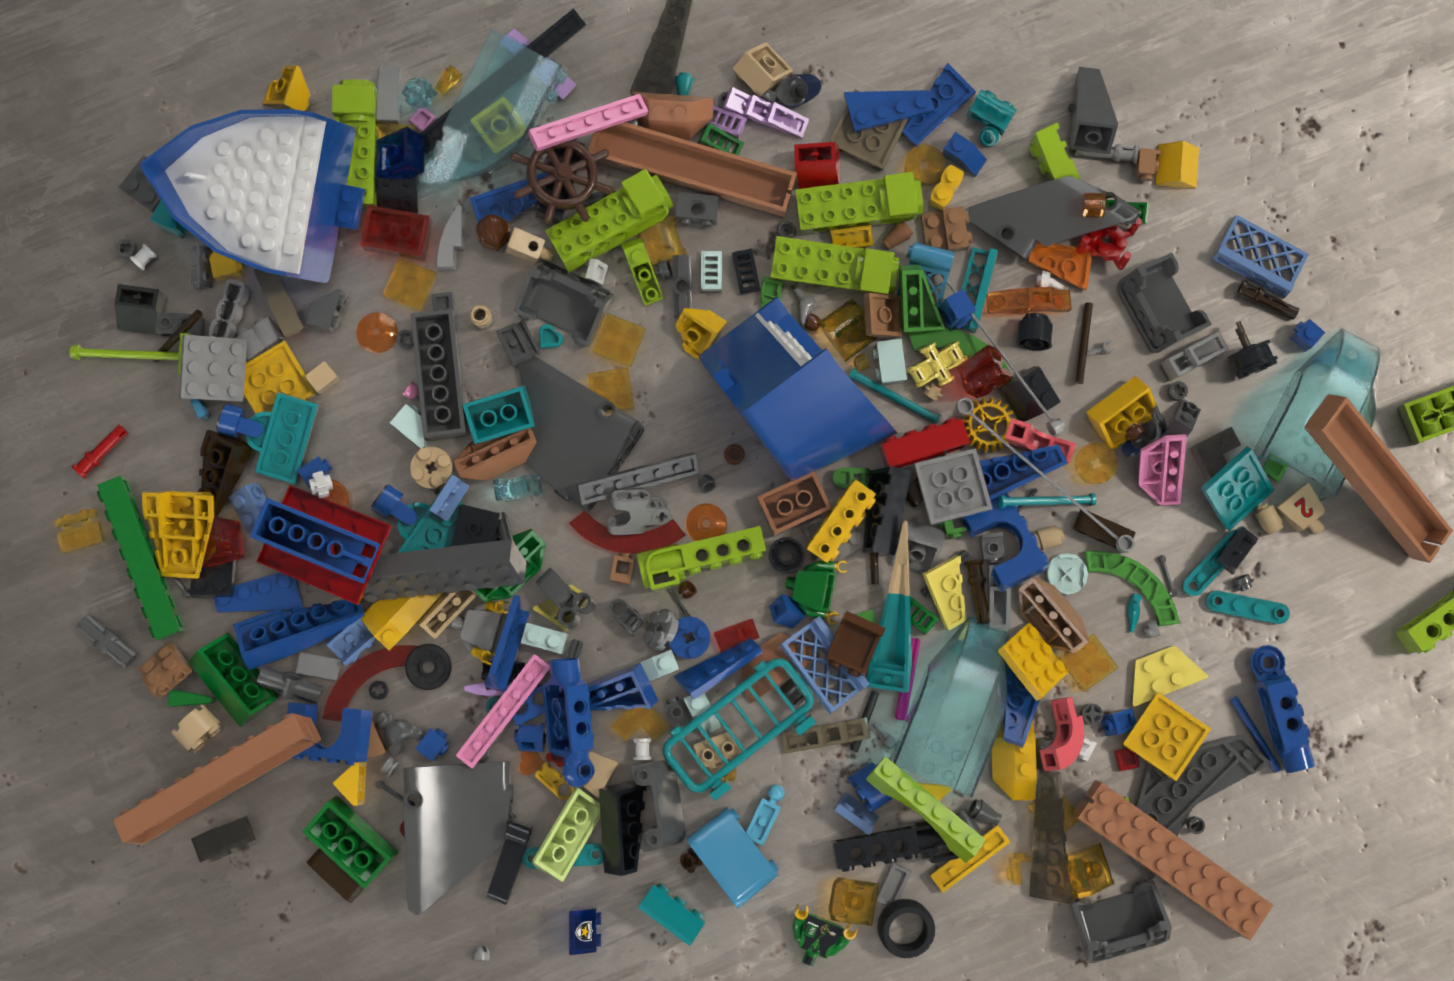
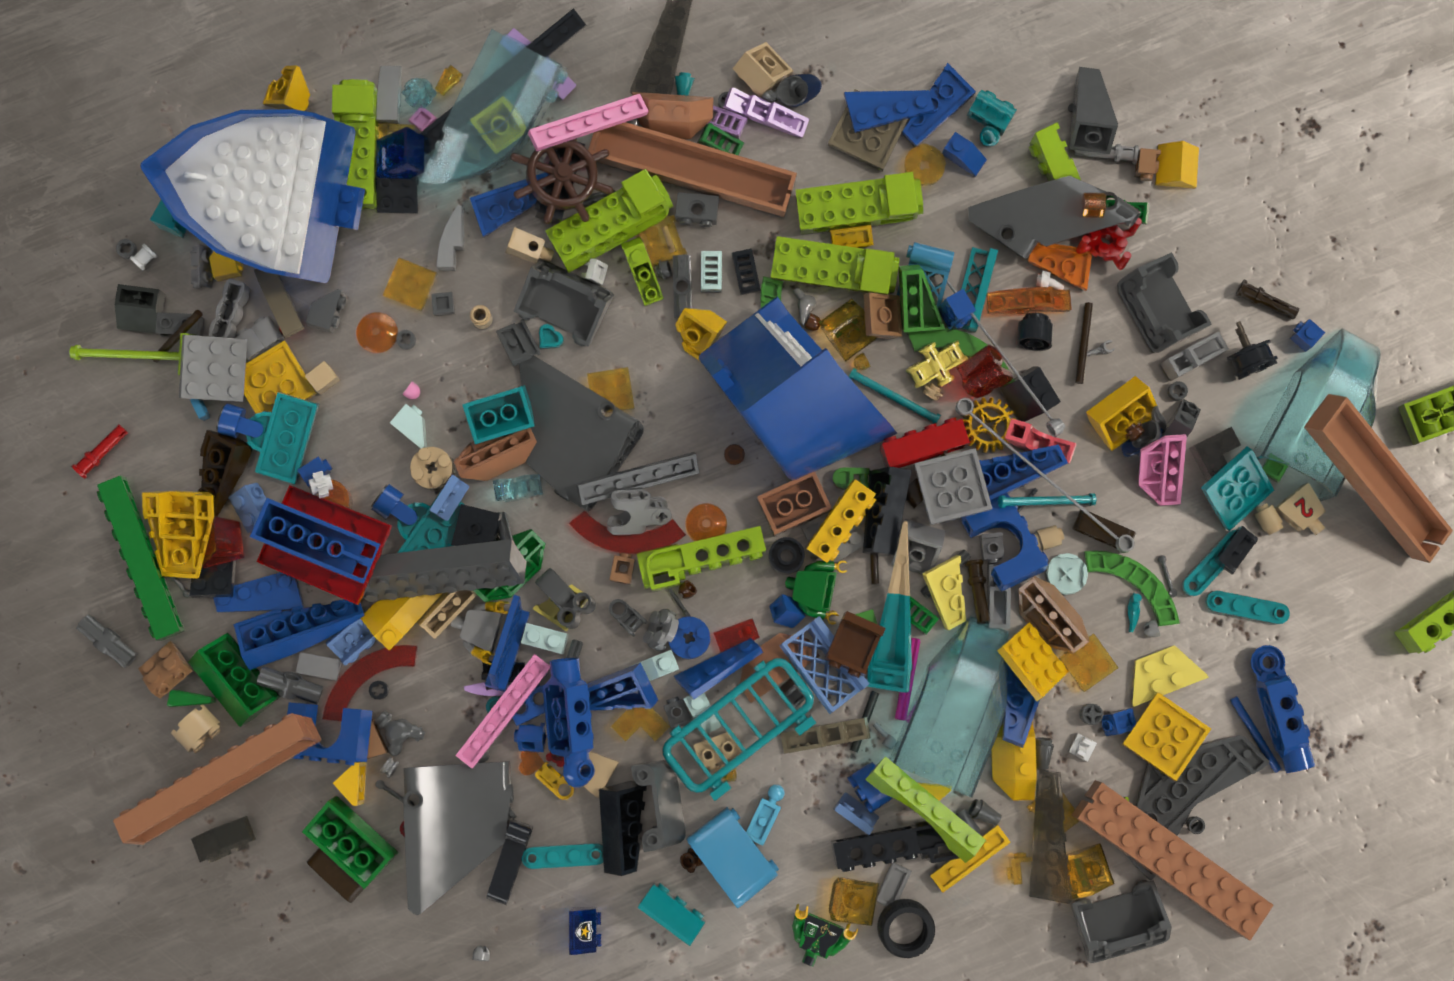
clear yellow plate [54,508,105,554] -> none
dark grey plate [119,155,161,212] -> none
clear red brick [360,205,433,261] -> none
black wheel [405,644,451,690] -> none
dark grey brick [411,309,468,440] -> none
blue brick [415,727,450,761] -> none
reddish brown hair [475,214,510,251] -> none
yellowish green slope [532,788,601,882] -> none
clear yellow plate [592,313,646,367] -> none
white bush [632,738,652,760] -> none
dark grey hinge [698,474,716,493] -> none
dark grey plate [776,221,797,238] -> none
red slope [794,142,840,189] -> none
light aqua piece [872,339,907,386] -> none
nougat cone [882,221,913,250] -> none
medium nougat plate [921,206,972,252] -> none
yellow brick [928,165,964,211] -> none
bright green bracket [938,520,967,539] -> none
coral arch [1039,697,1084,771] -> none
clear yellow plate [1075,442,1118,484] -> none
red tile [1114,748,1140,772] -> none
medium blue fence [1212,215,1309,298] -> none
dark grey plate [1234,574,1254,591] -> none

